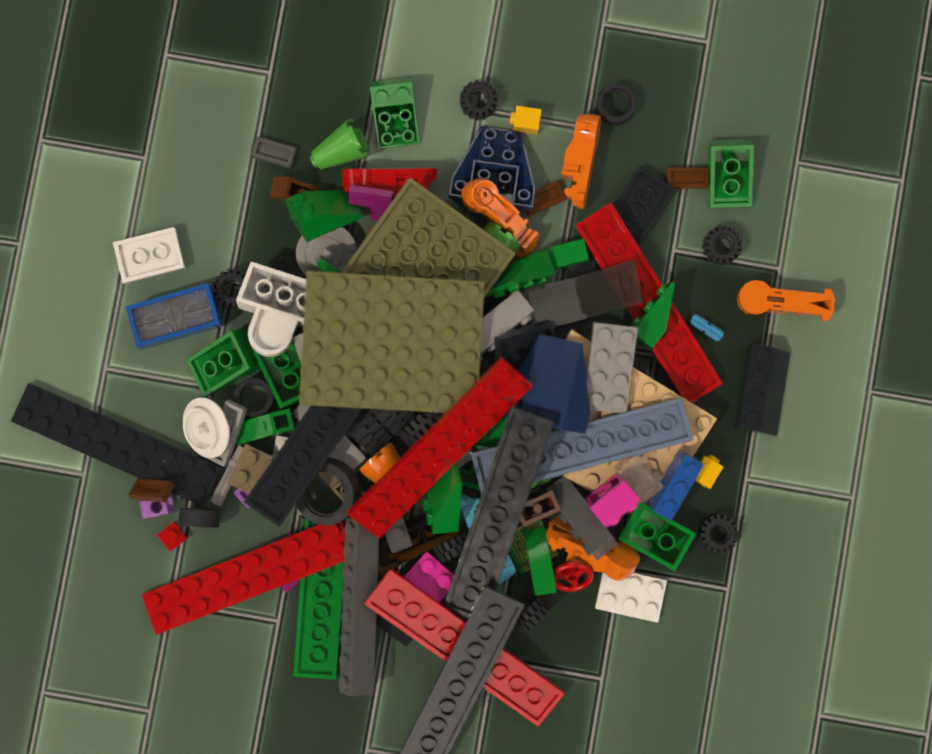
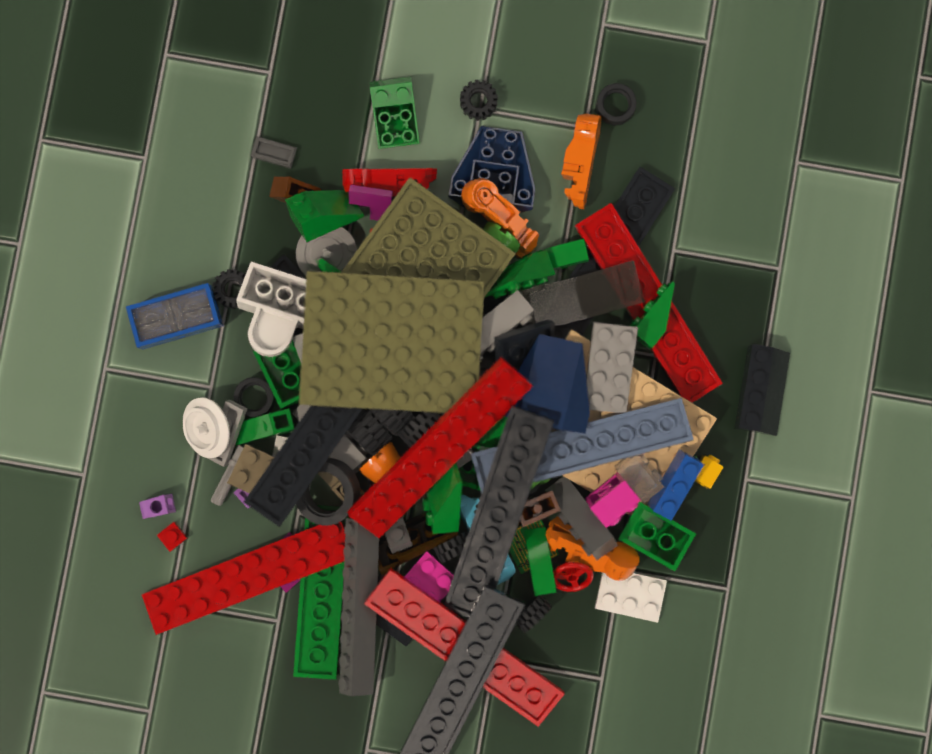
black plate [11,383,222,507] -> none
white plate [113,227,186,284] -> none
reddish brown tile [128,478,175,503] -> none
black tyre [178,507,220,528] -> none
green slope [186,329,261,397] -> none
bright green cone [310,118,371,170] -> none
yellow brick [510,106,542,135] -> none
reddish brown tile [526,180,567,217] -> none
reddish brown tile [666,167,709,189] -> none
dark azure piece [689,314,724,341] -> none
black tyre [698,514,739,553] -> none
black tyre [702,226,743,266] -> none
green slope [708,139,754,208] -> none
orange piece [737,280,836,322] -> none

